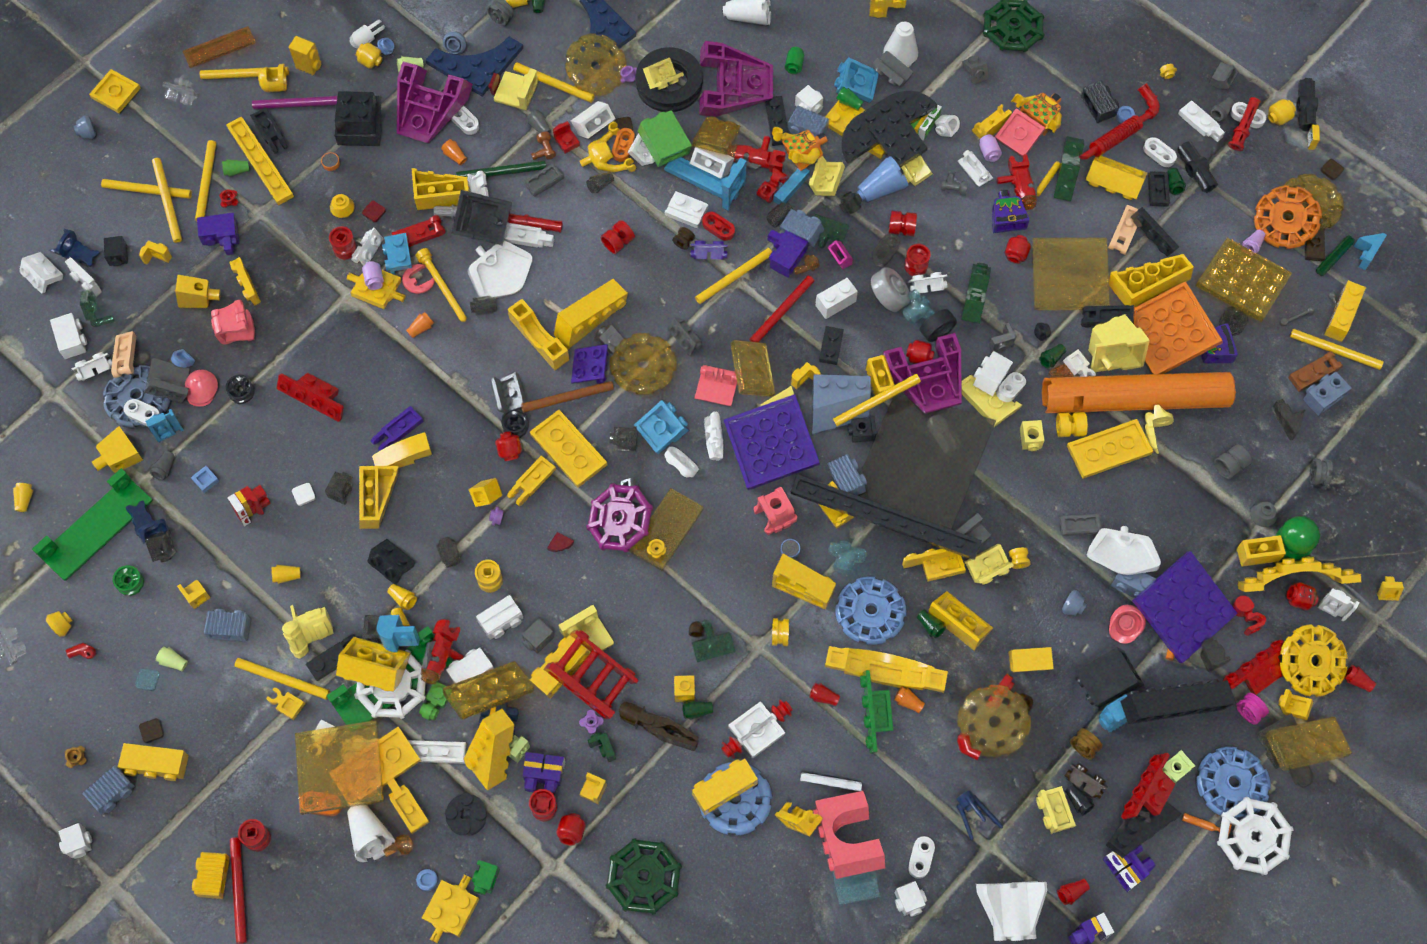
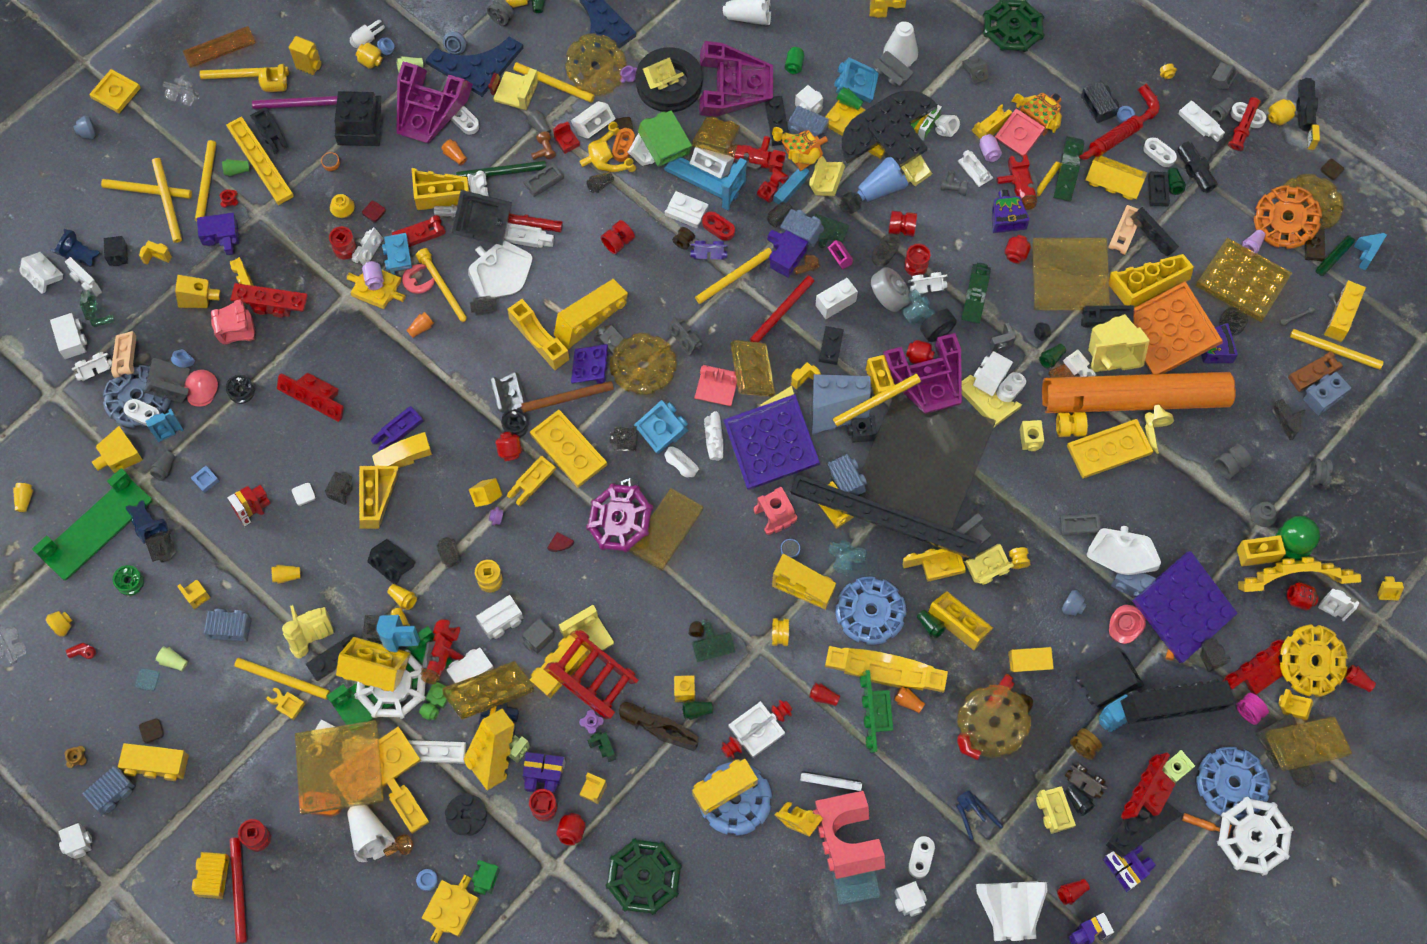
yellow plate [647,539,666,558] -> none
red leg [1232,596,1266,636] -> none
none -> red bracket [230,283,308,318]

